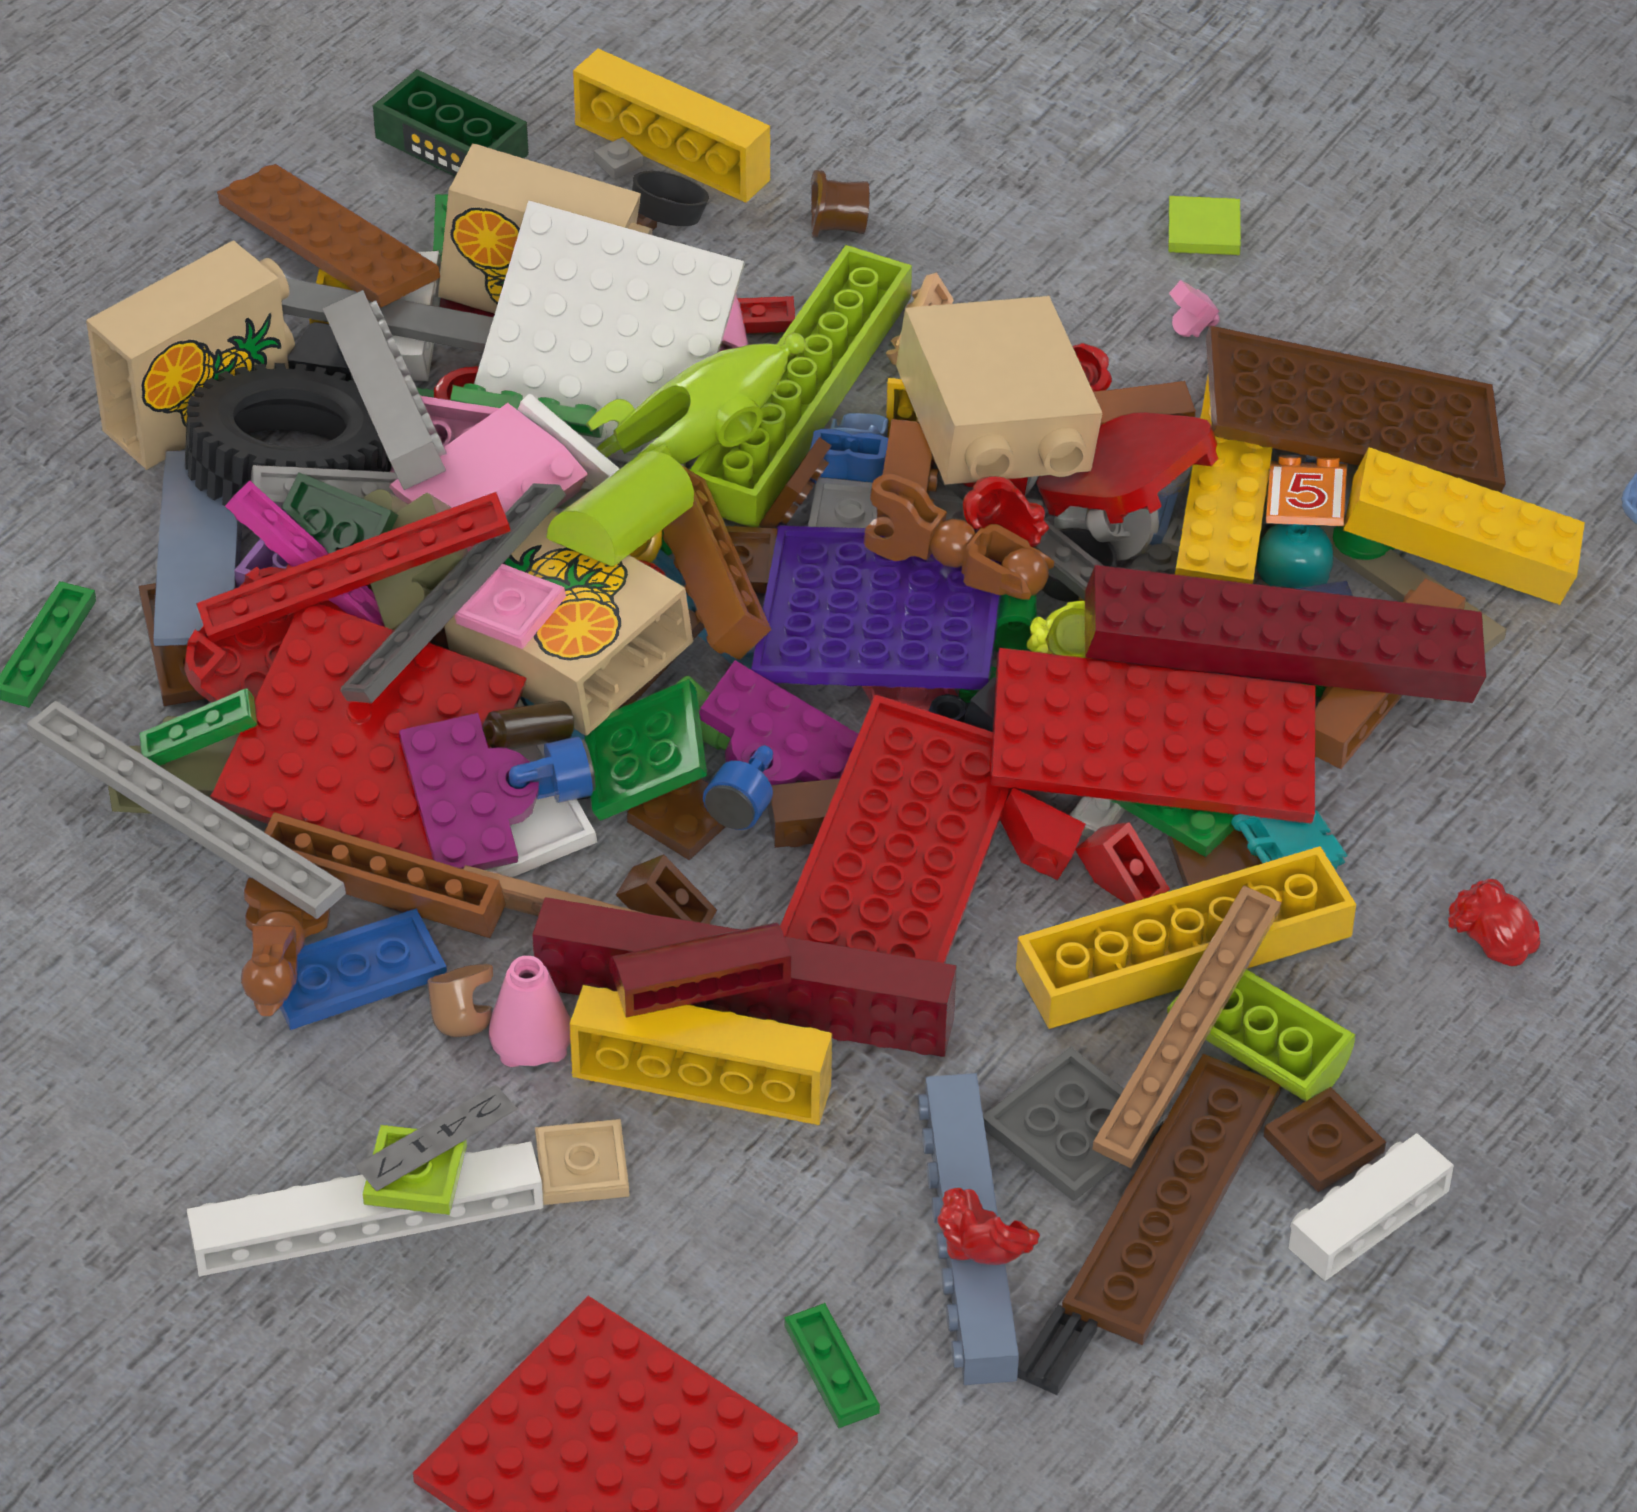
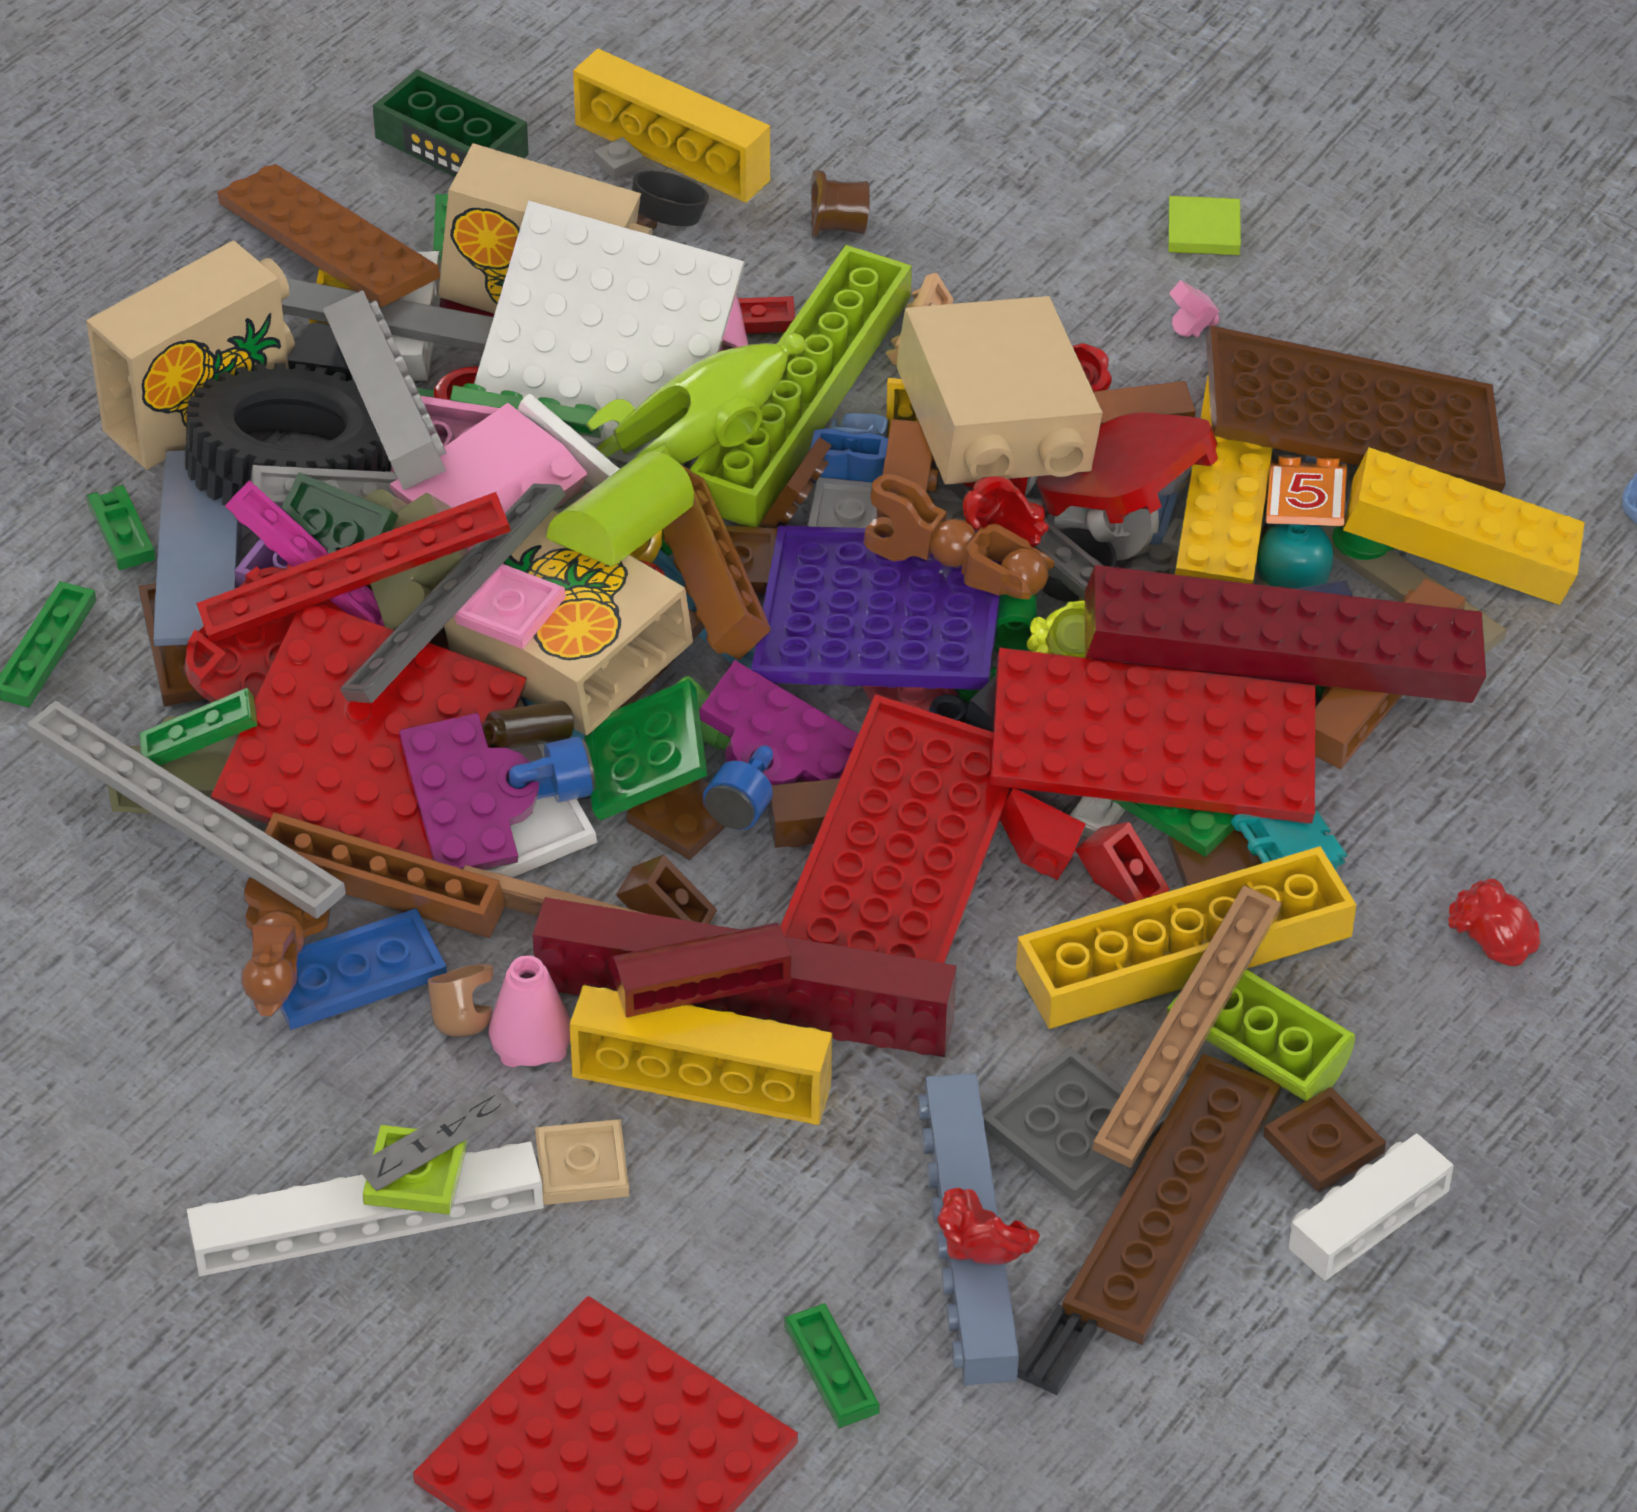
none -> green plate [86,484,156,570]

